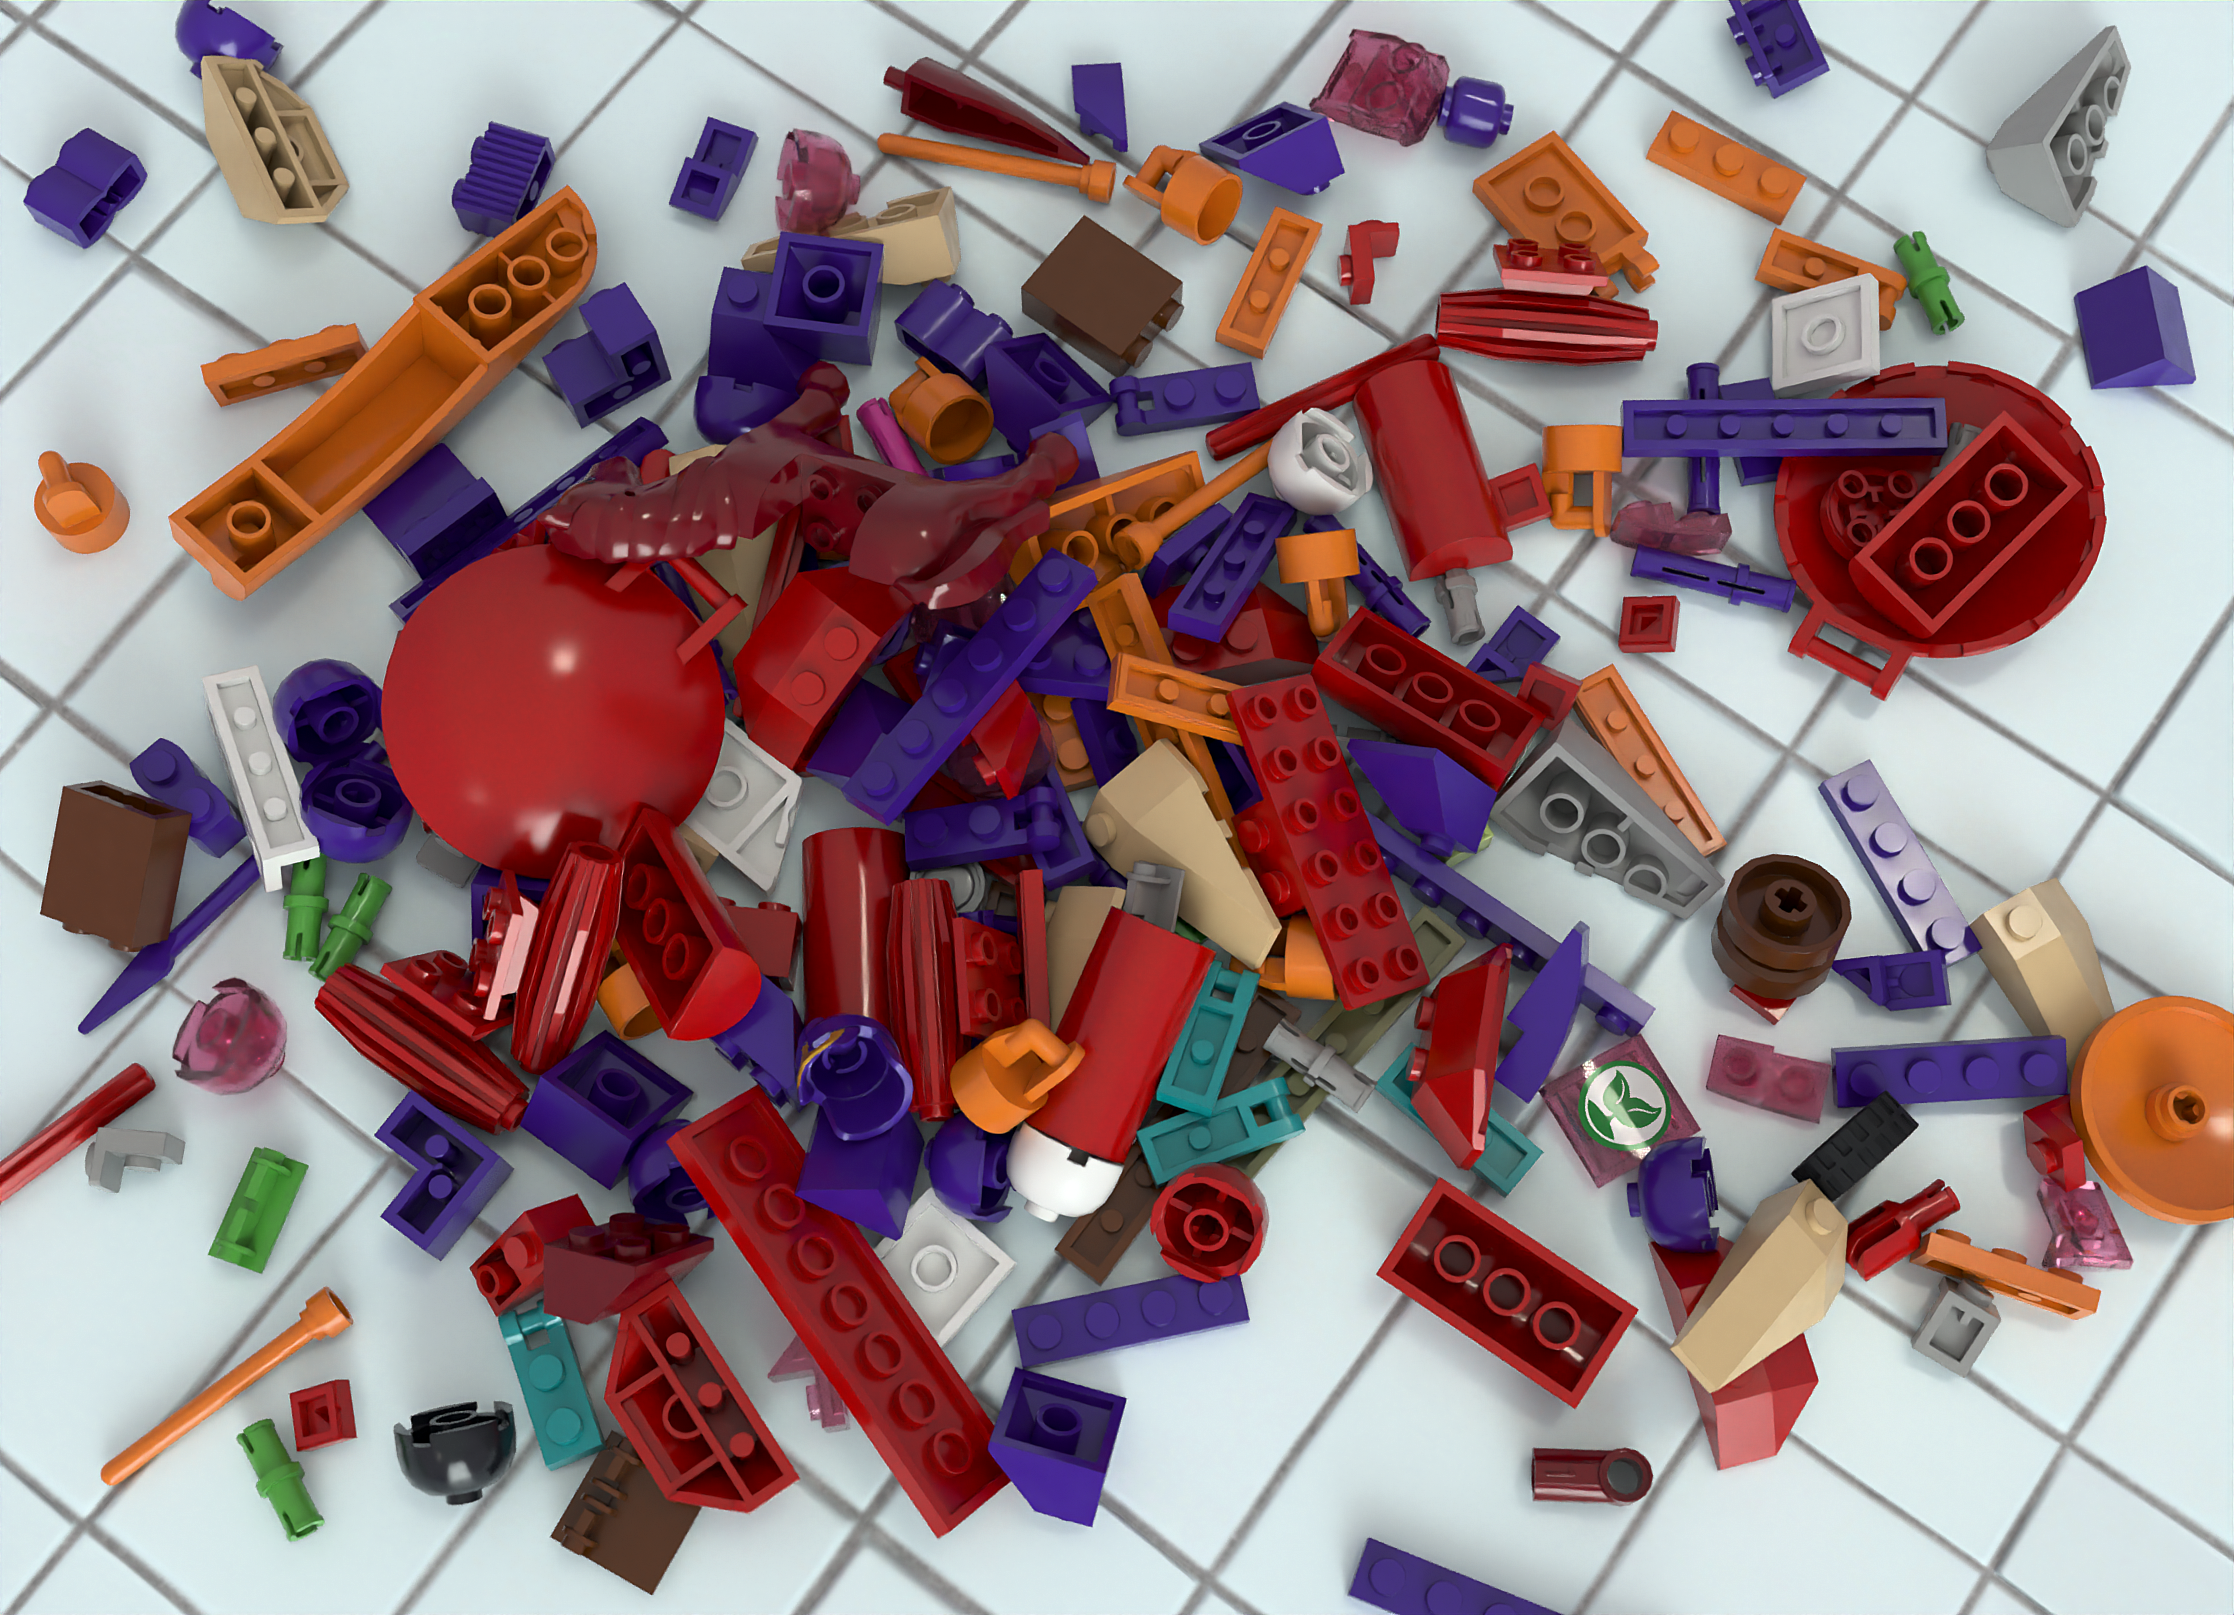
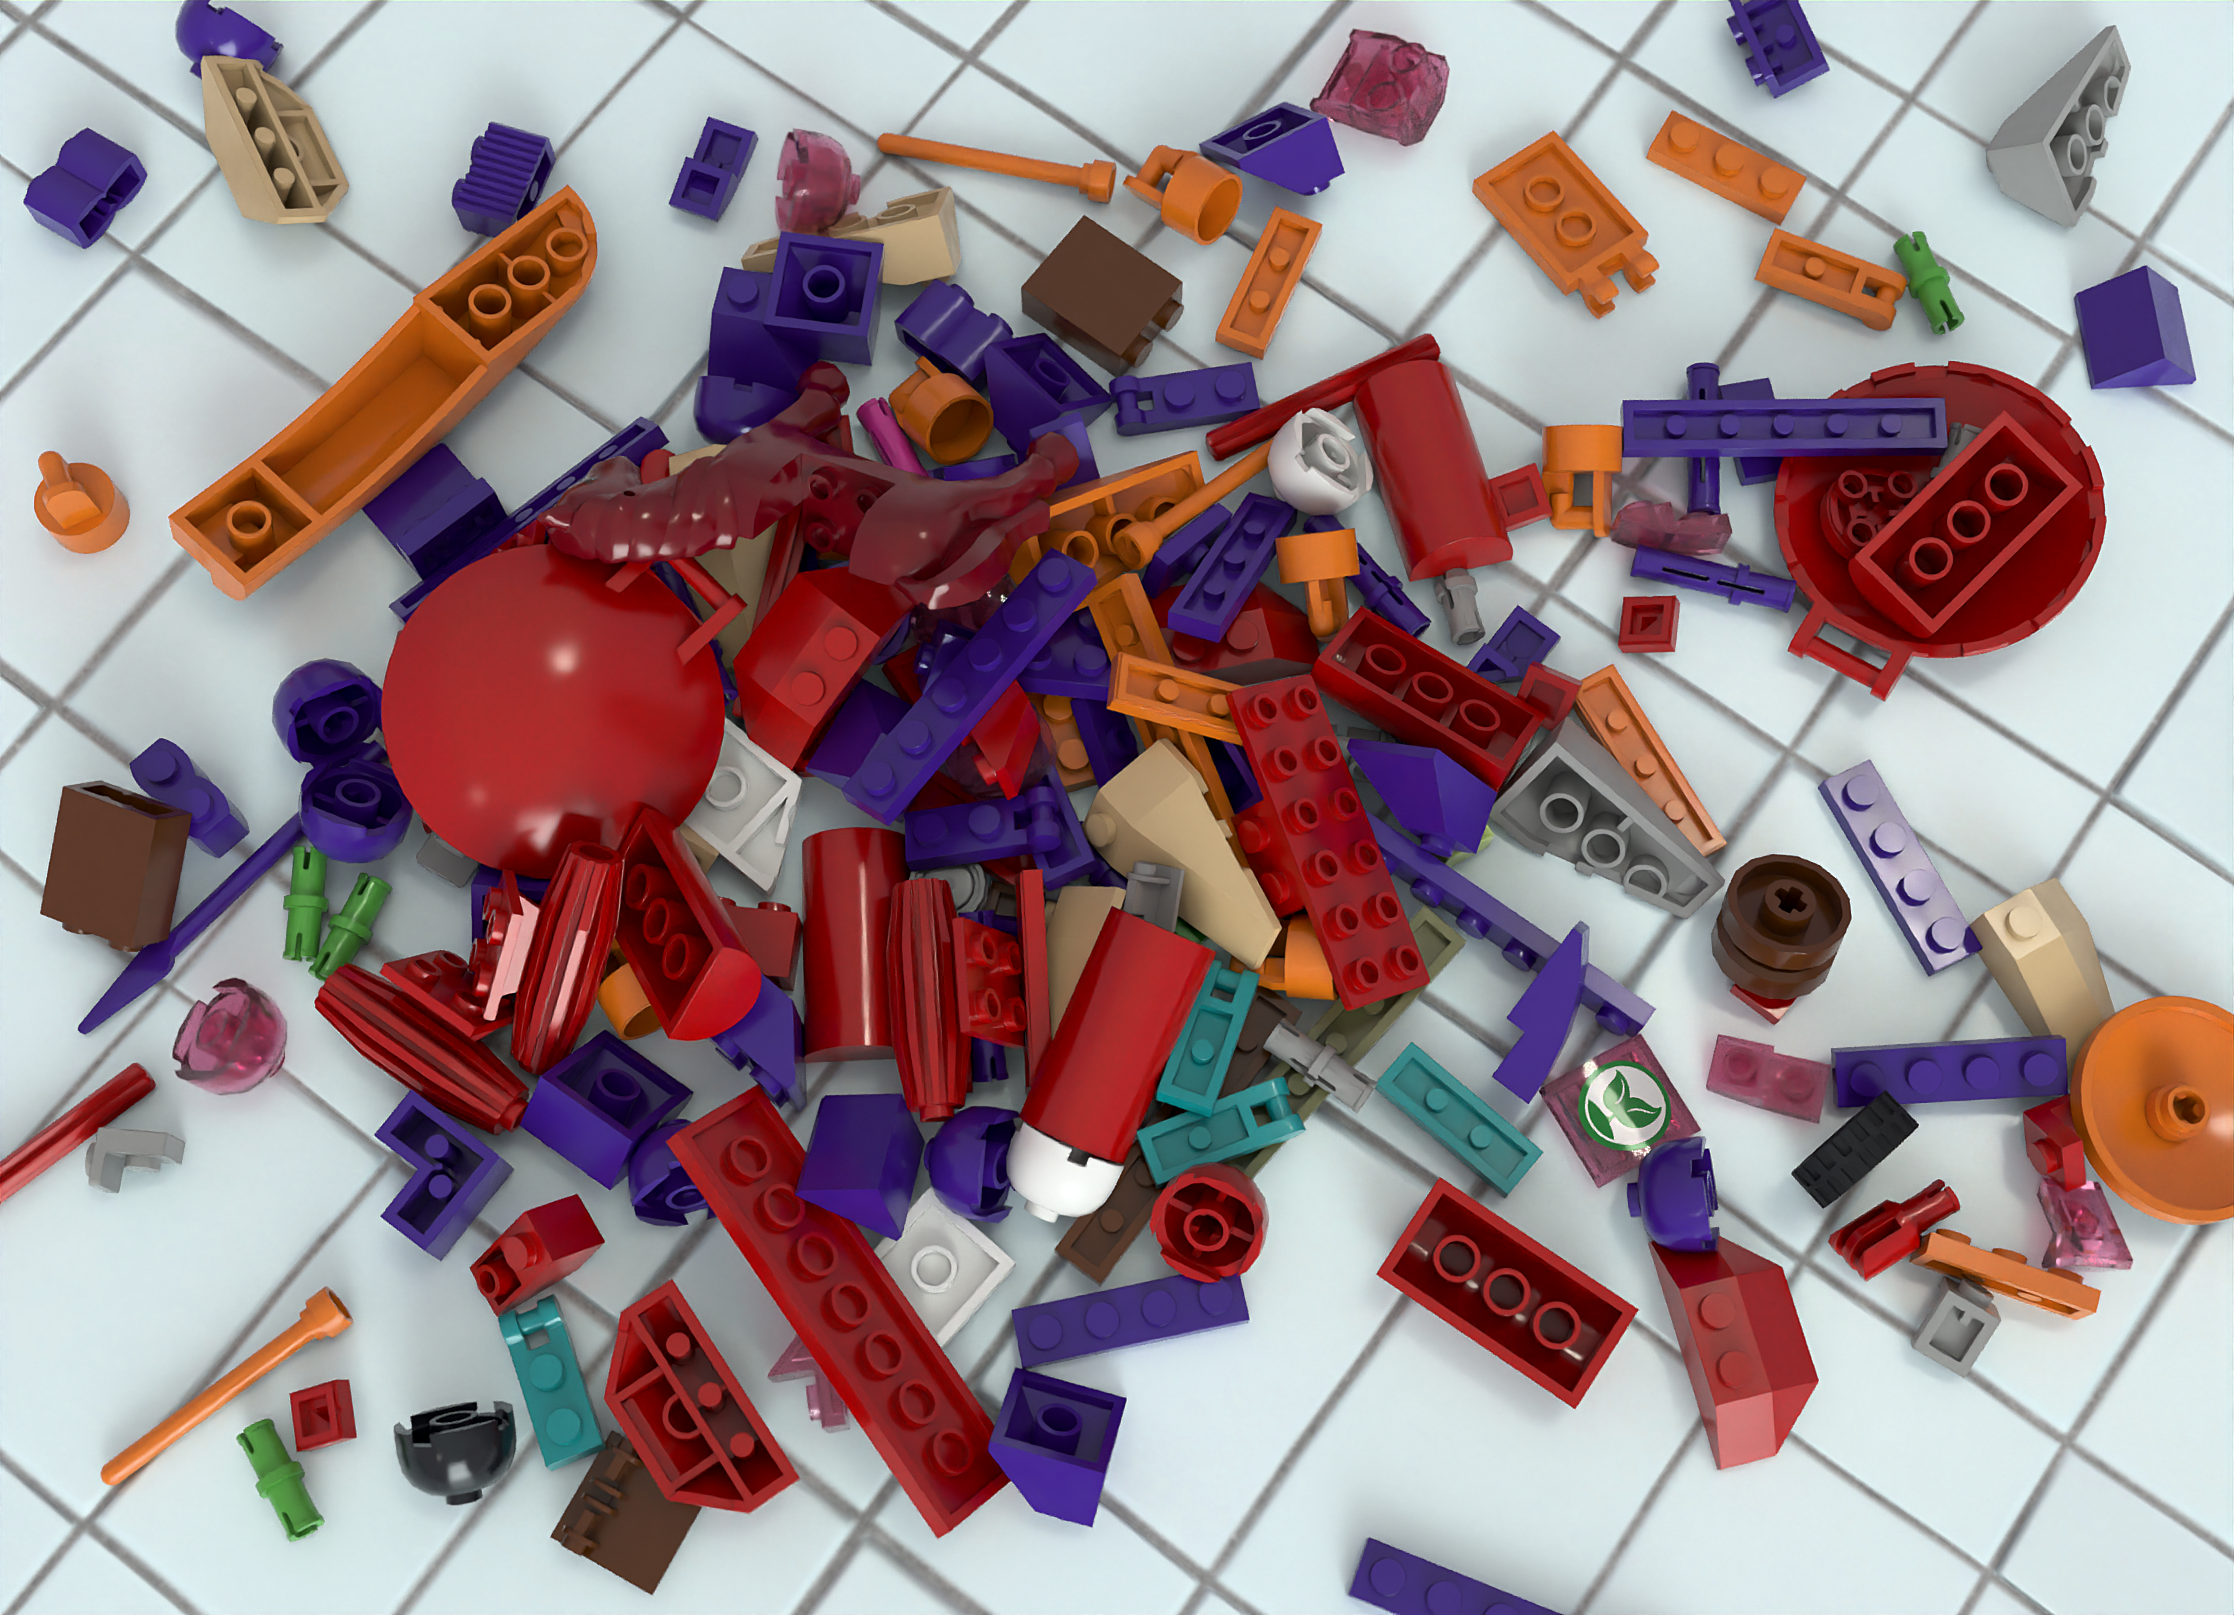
orange plate [200,323,369,407] -> none
white fence [202,665,320,893] -> none
bright green hinge [208,1147,309,1274] -> none
dark purple brick [542,282,672,429] -> none
dark red slope [543,1212,714,1325] -> none
dark purple helmet [795,1013,913,1141] -> none
dark red piece [883,57,1090,166] -> none
orange piece [950,1019,1085,1134] -> none
dark purple slope [1071,63,1128,152] -> none
red bracket [1337,220,1400,305] -> none
red wedge [1406,943,1514,1171] -> none
red plate [1434,238,1658,366] -> none
dark purple head [1436,76,1514,149] -> none
dark red piece [1531,1448,1653,1507] -> none
tan wedge [1670,1179,1848,1393] -> none
white plate [1772,273,1880,399] -> none
dark purple slope [1832,949,1951,1011] -> none

